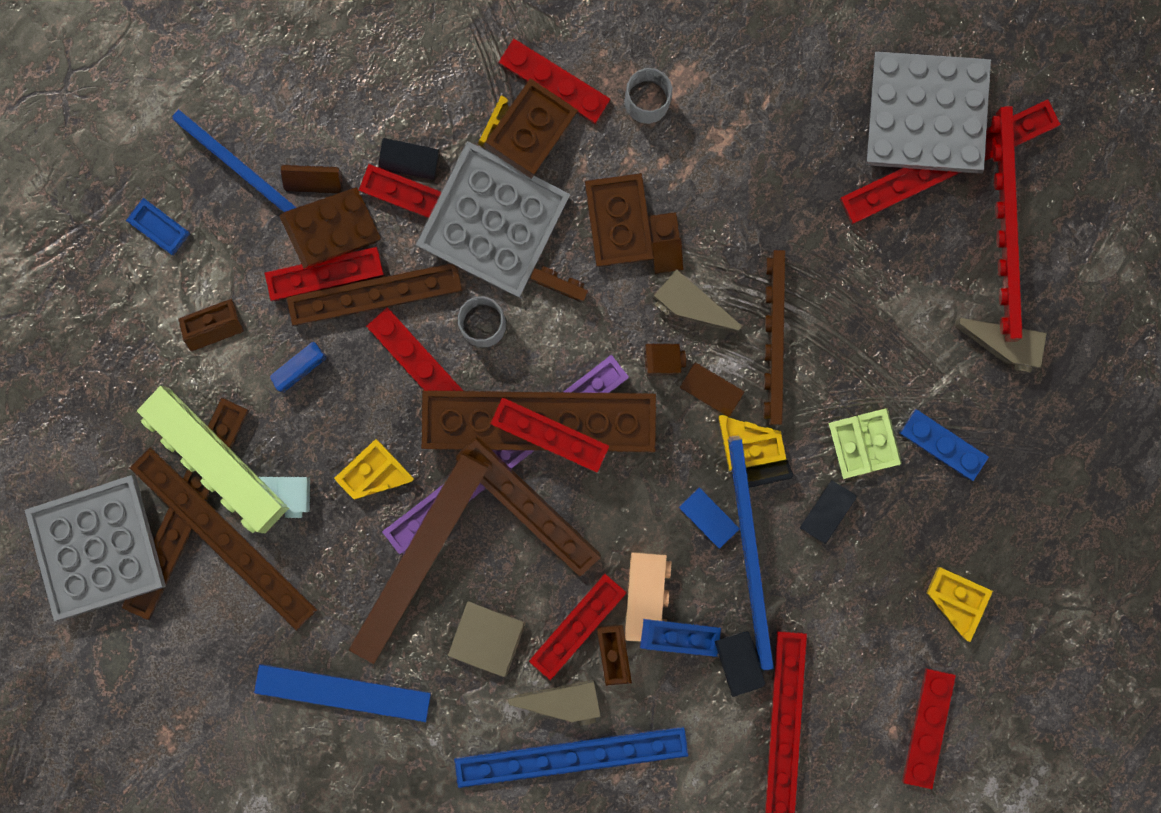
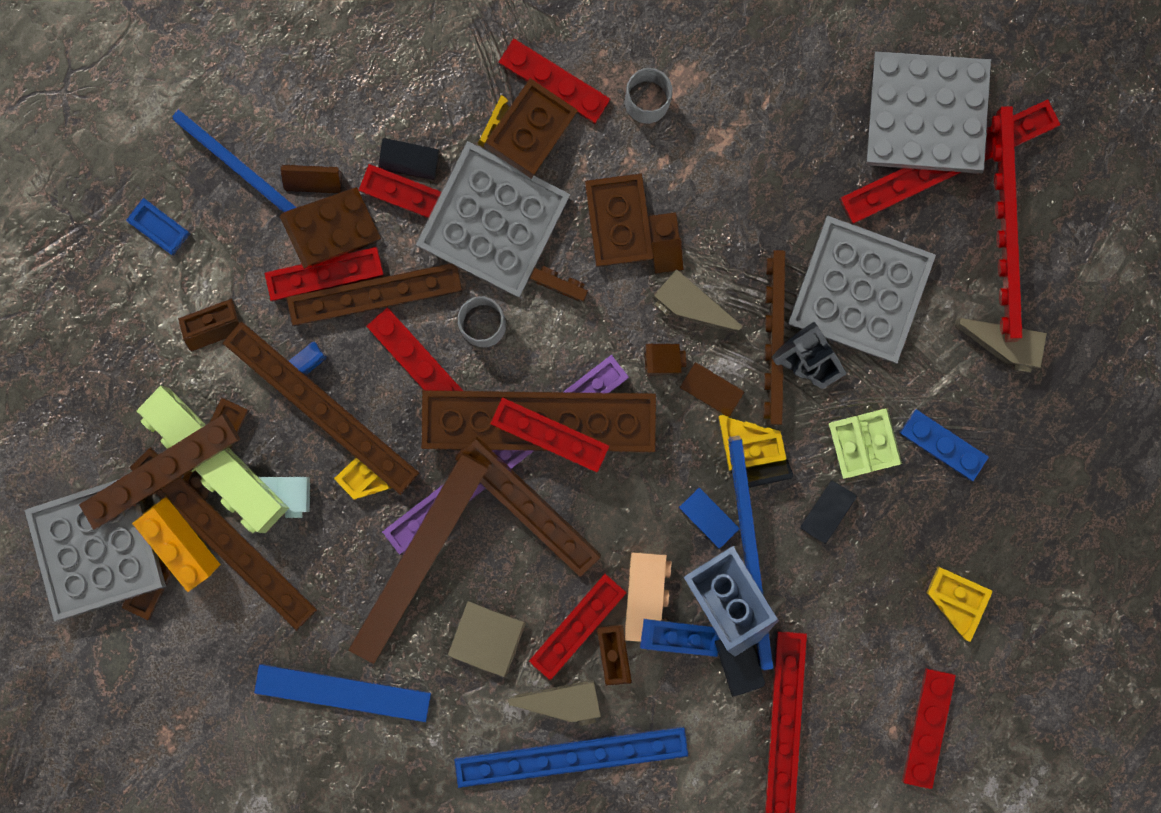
none -> reddish brown plate [79,415,241,530]
none -> light orange brick [132,497,221,592]
none -> reddish brown tile [222,321,420,495]
none -> sand blue slope [684,546,779,657]
none -> black slope [771,322,847,389]
none -> light grey plate [787,216,936,364]

